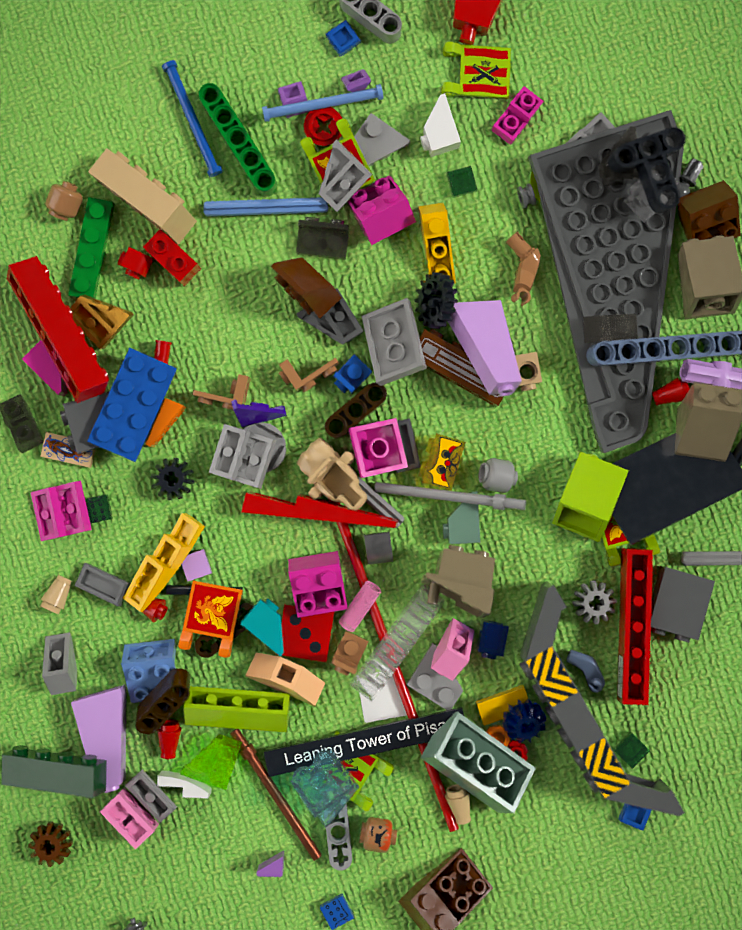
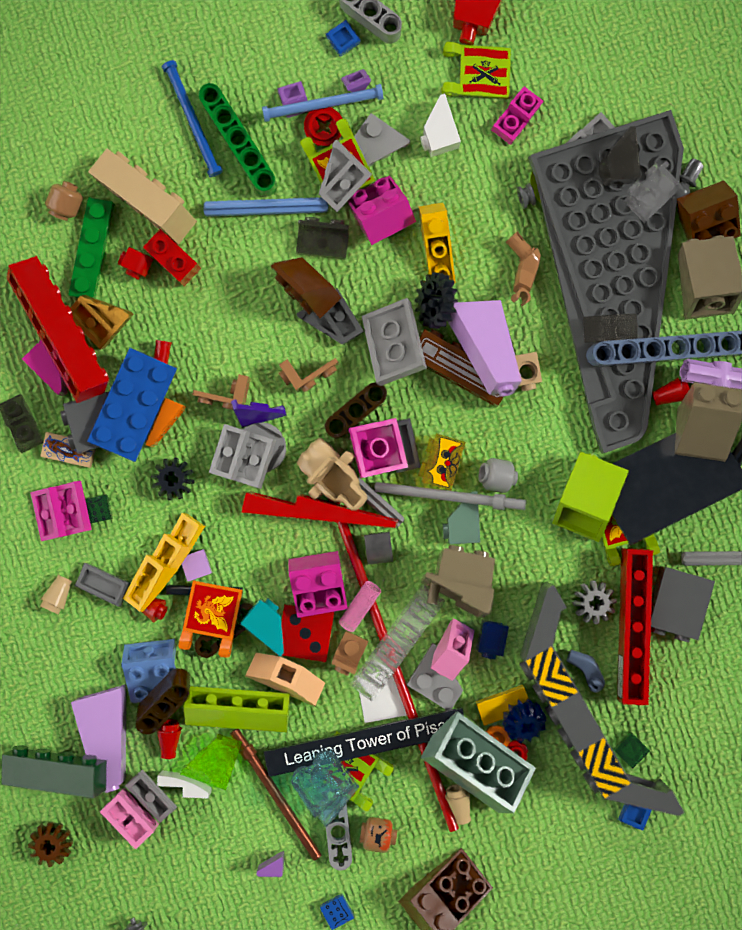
light grey slope [42,632,77,695] -> none
blue bracket [333,355,373,394] -> none
clear green tile [446,166,477,198] -> none
black beam [608,127,686,214] -> none

